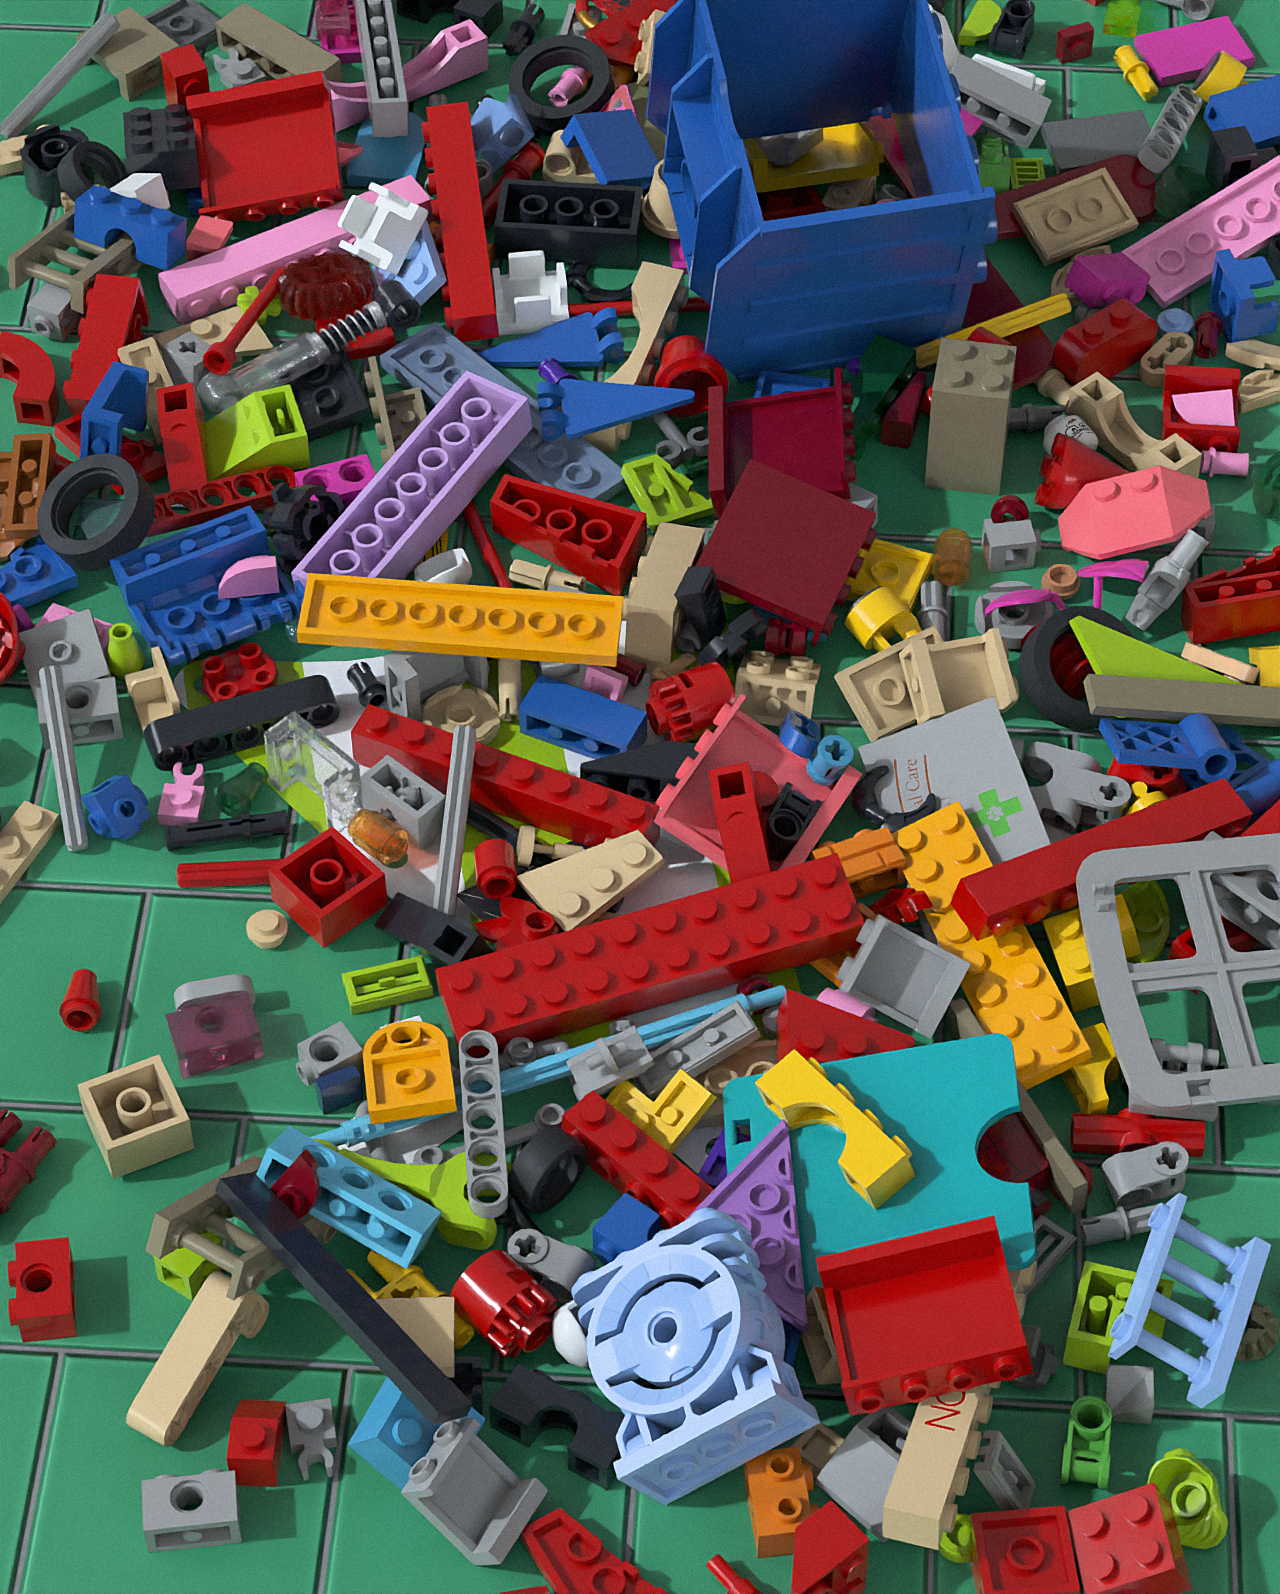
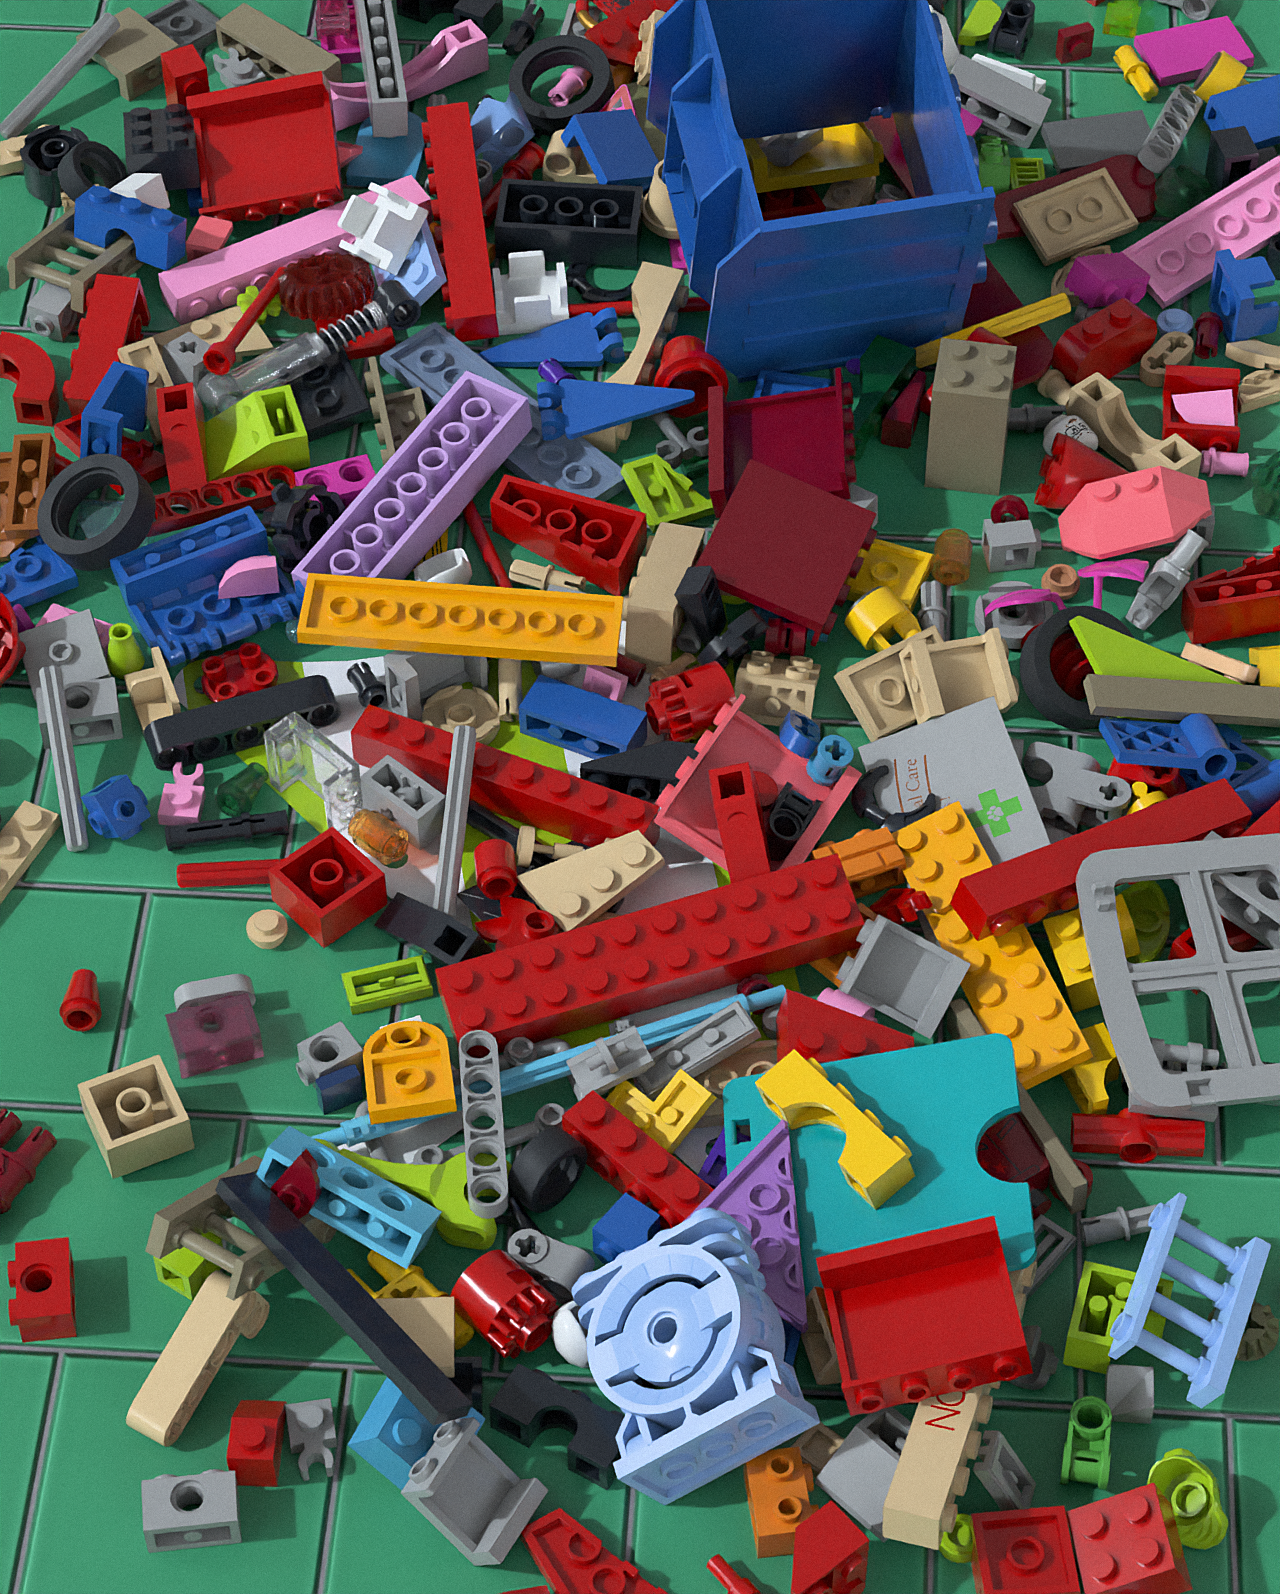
light grey piece [1100,1141,1189,1210] -> none

